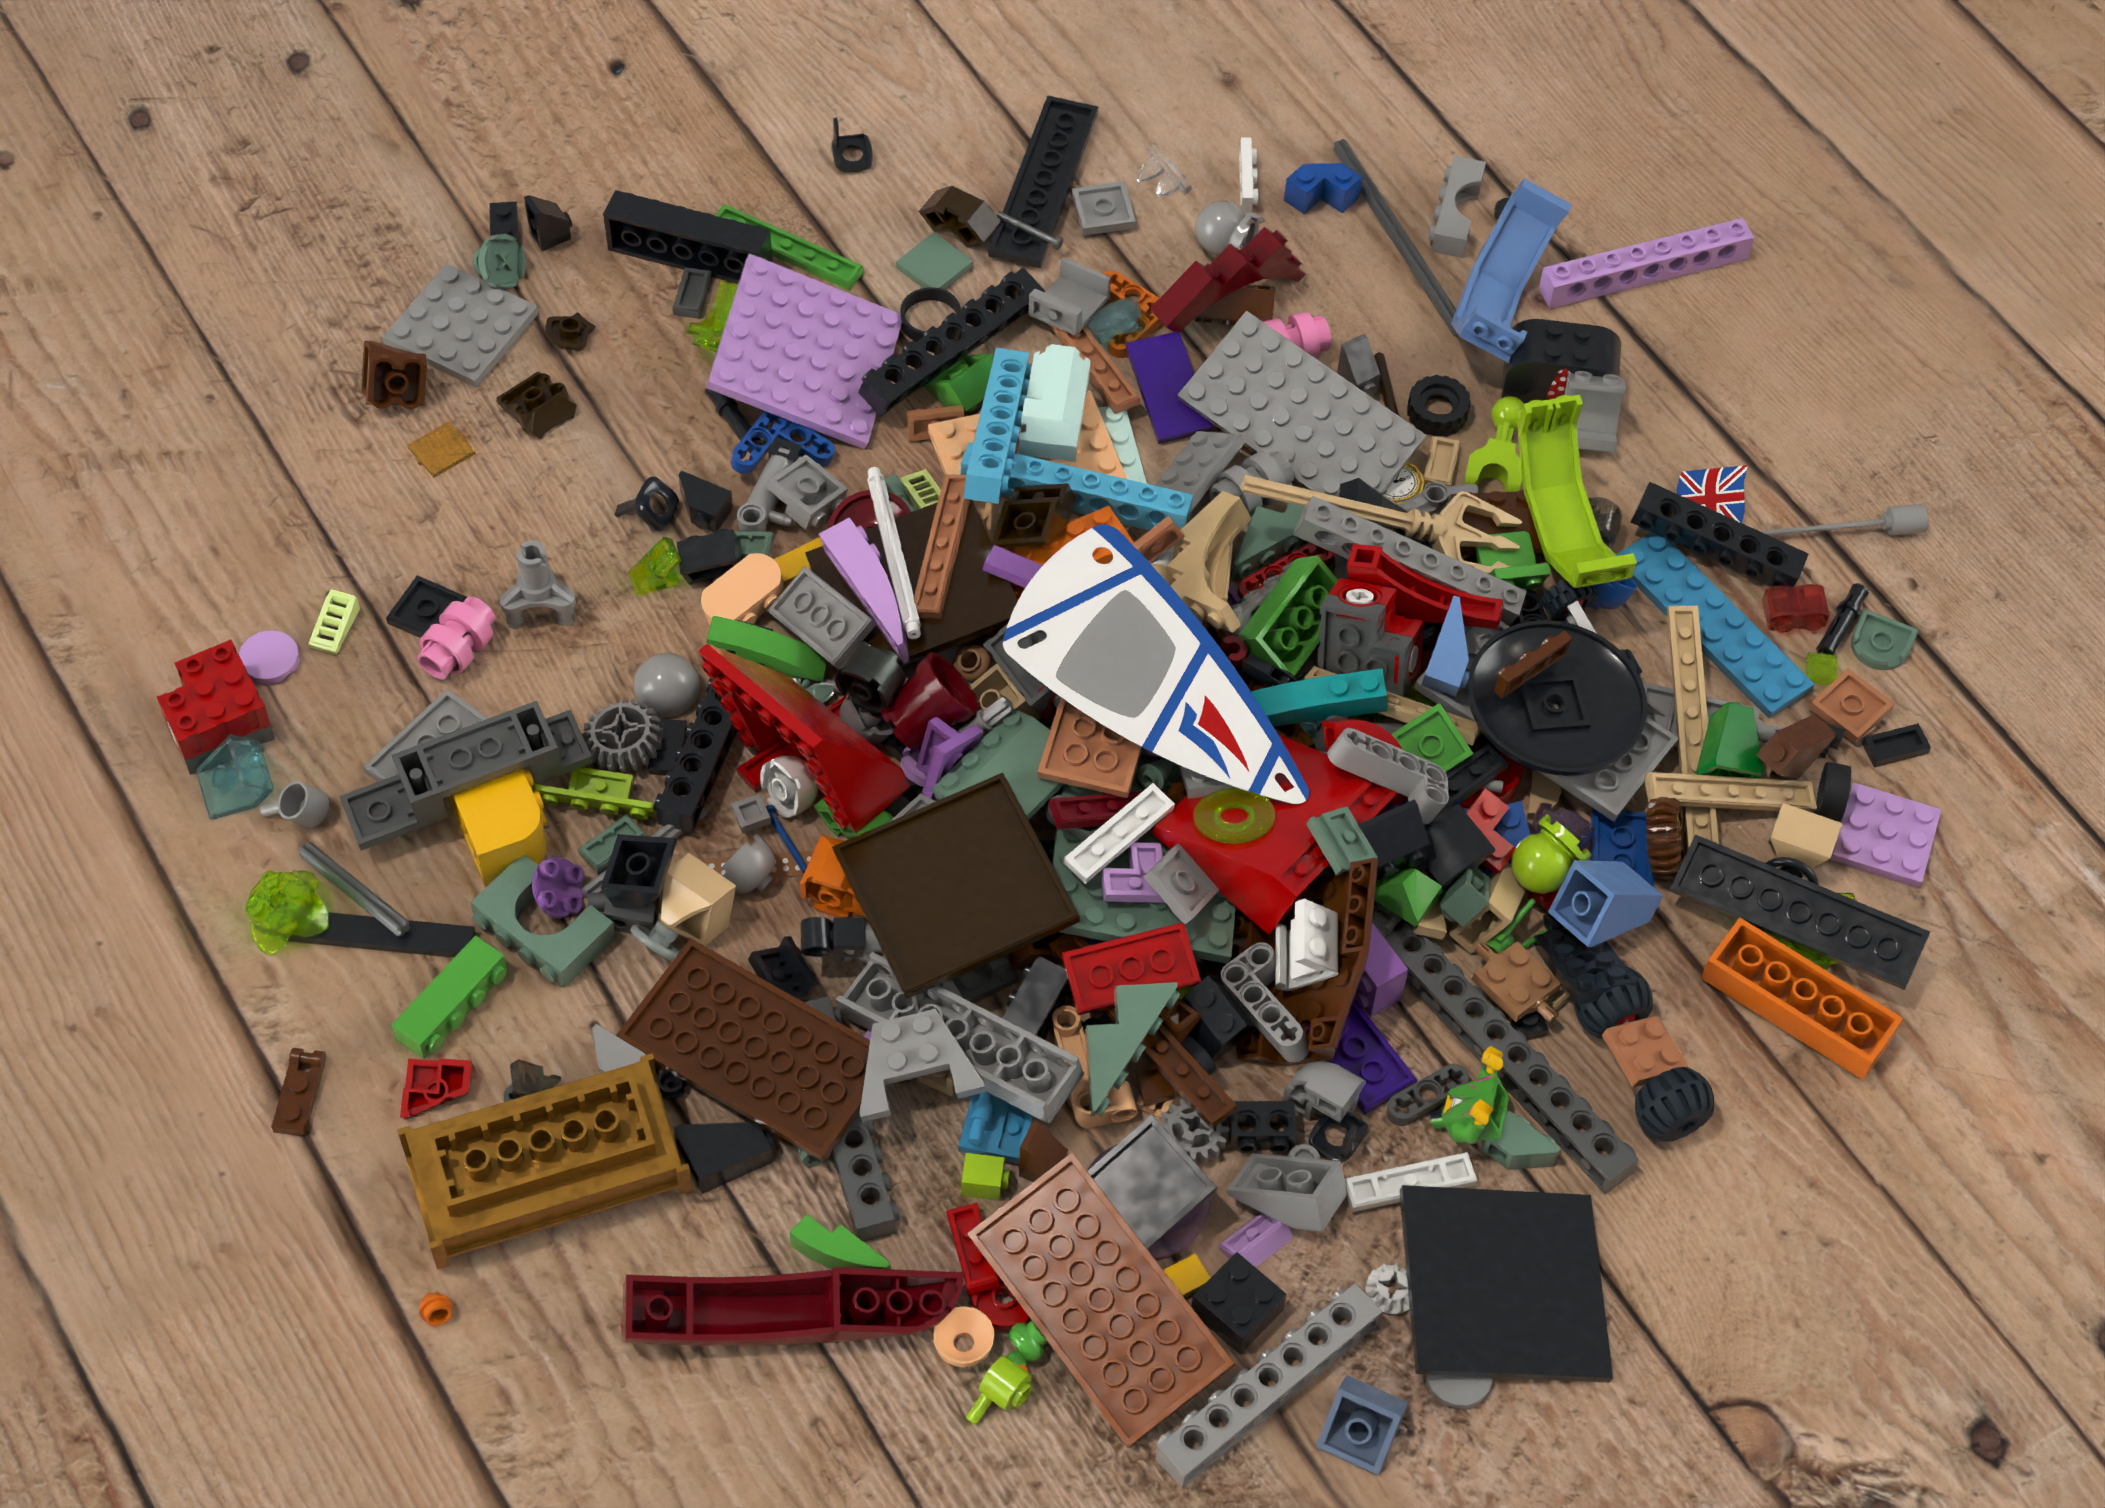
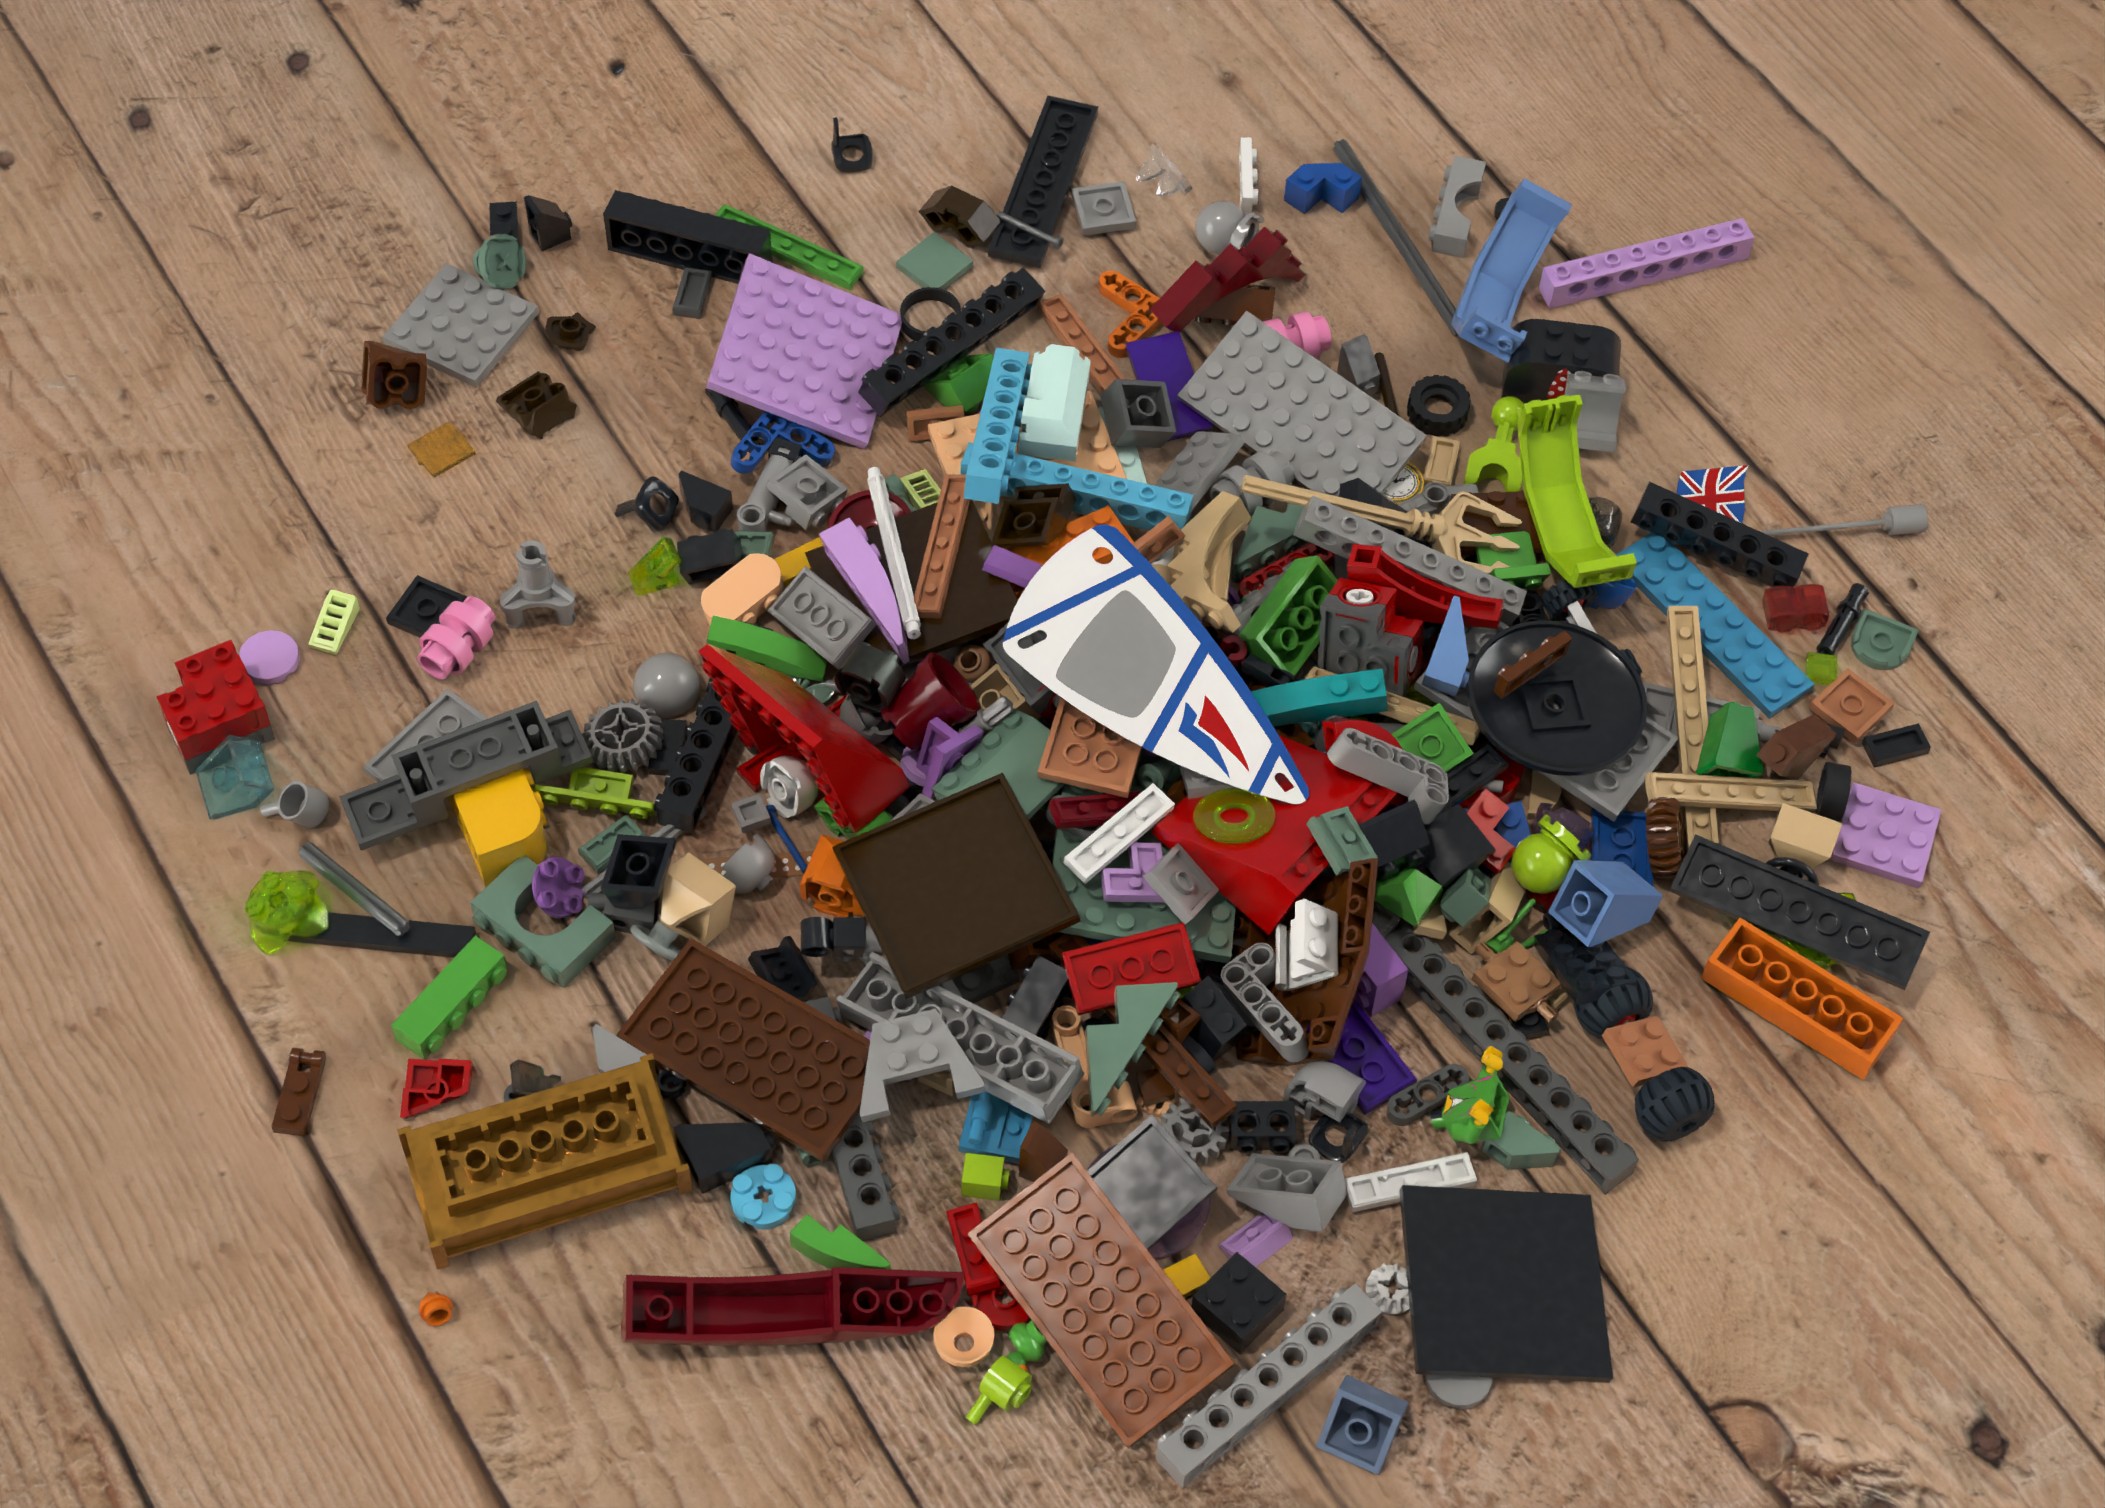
clear neon green arch [686,281,738,353] -> none
light grey panel [1029,257,1111,336] -> none
clear light blue tile [1088,298,1142,344] -> none
none -> medium azure plate [730,1164,796,1230]
none -> dark grey slope [1100,379,1176,448]

